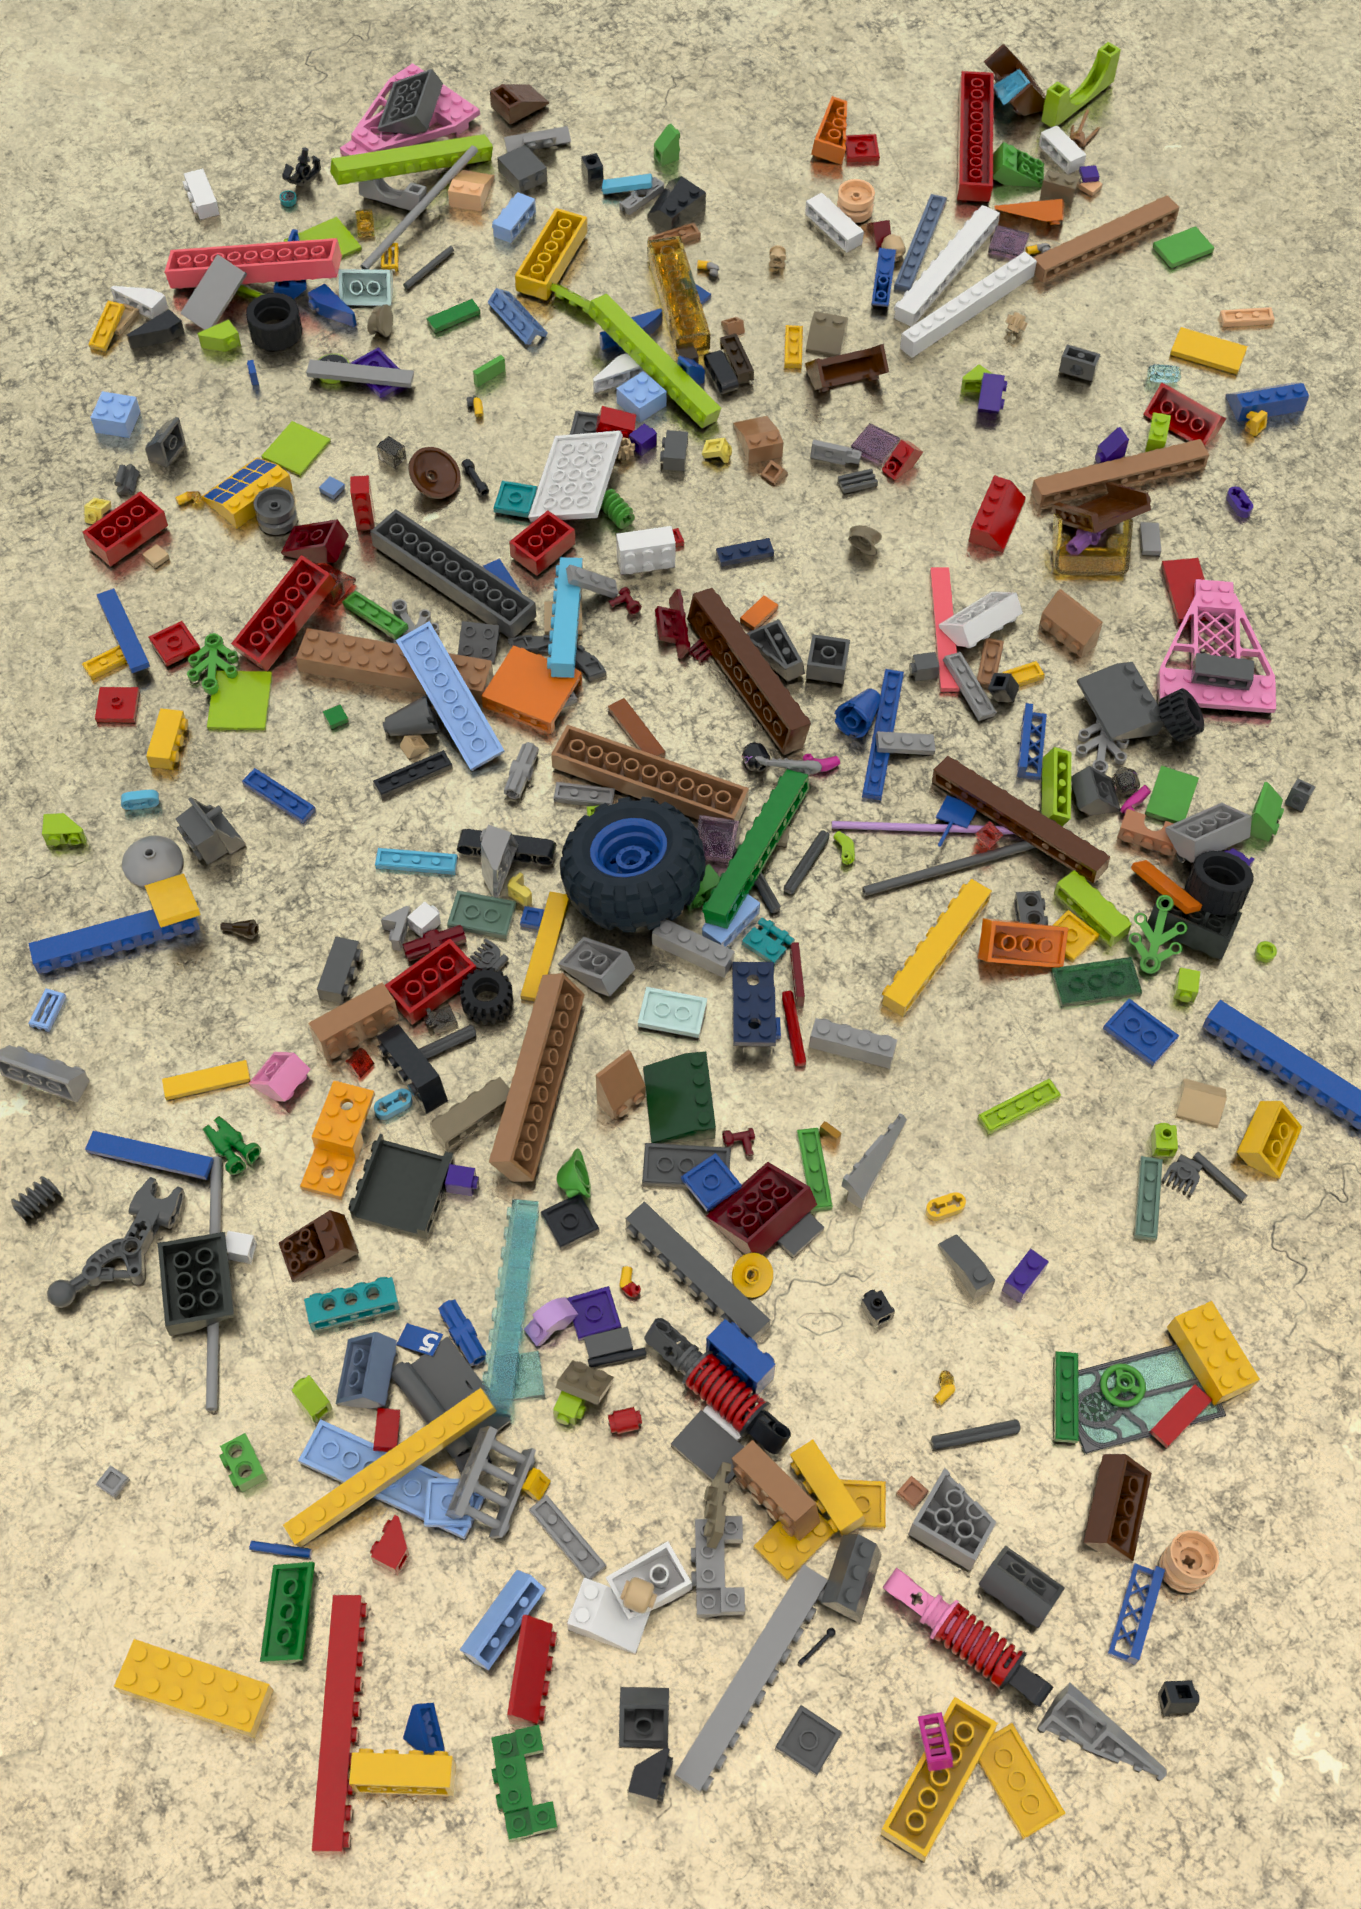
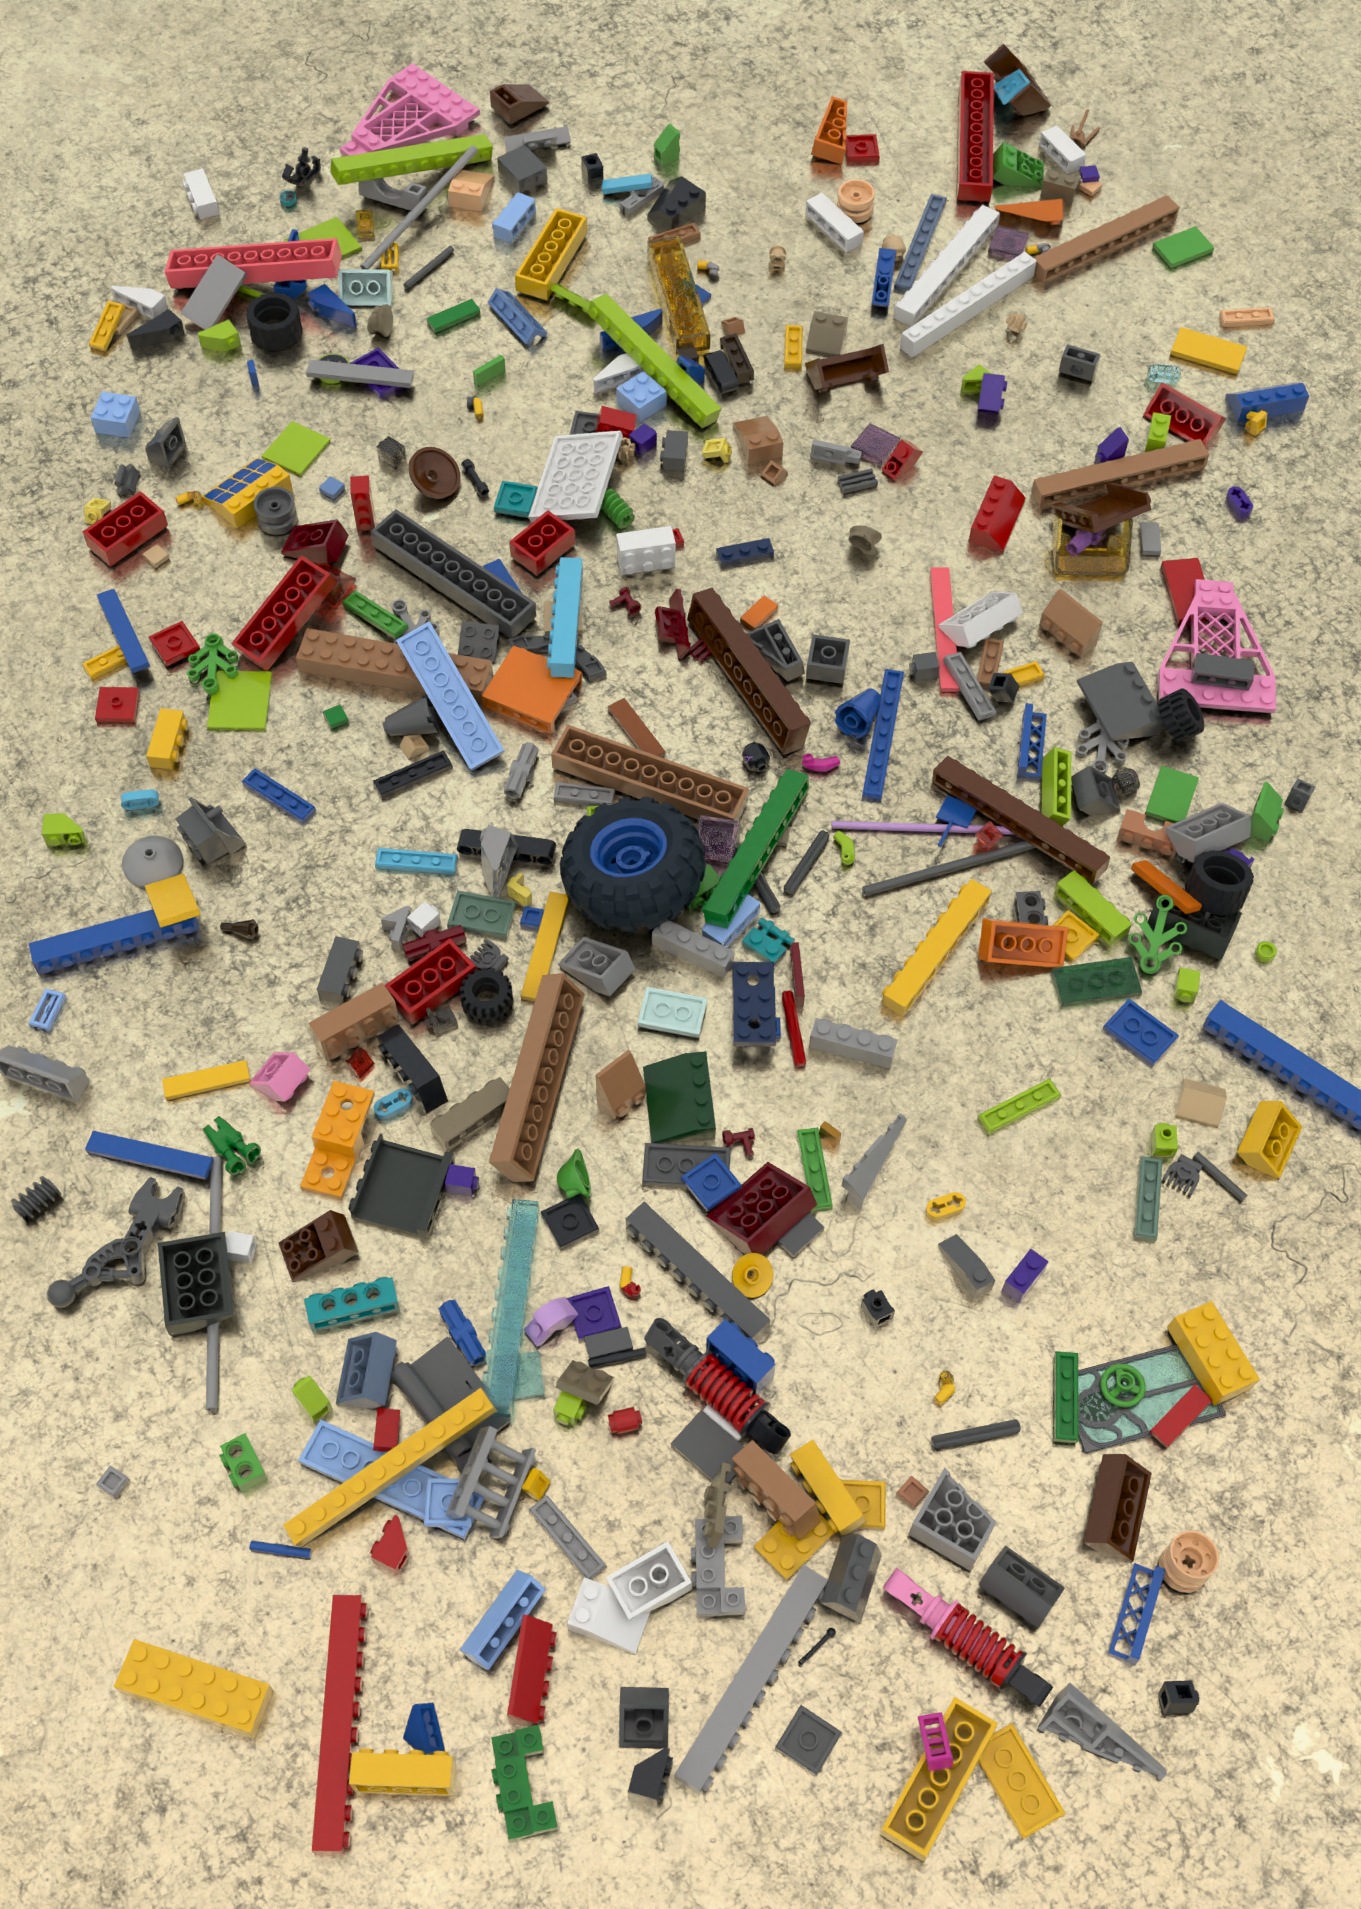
green slope [260,1562,315,1664] -> none
dark grey slope [377,69,443,135] -> none
blue sticker [396,1323,443,1356] -> none
dark grey axle [419,1025,476,1059] -> none
light grey plate [566,565,618,598] -> none
tan head [620,1577,657,1614] -> none
light grey piece [755,756,822,776] -> none
dark red slope [867,220,891,250] -> none
light grey plate [875,731,936,755] -> none
lime arch [1041,42,1121,128] -> none
dark pink arm [1120,785,1151,814] -> none

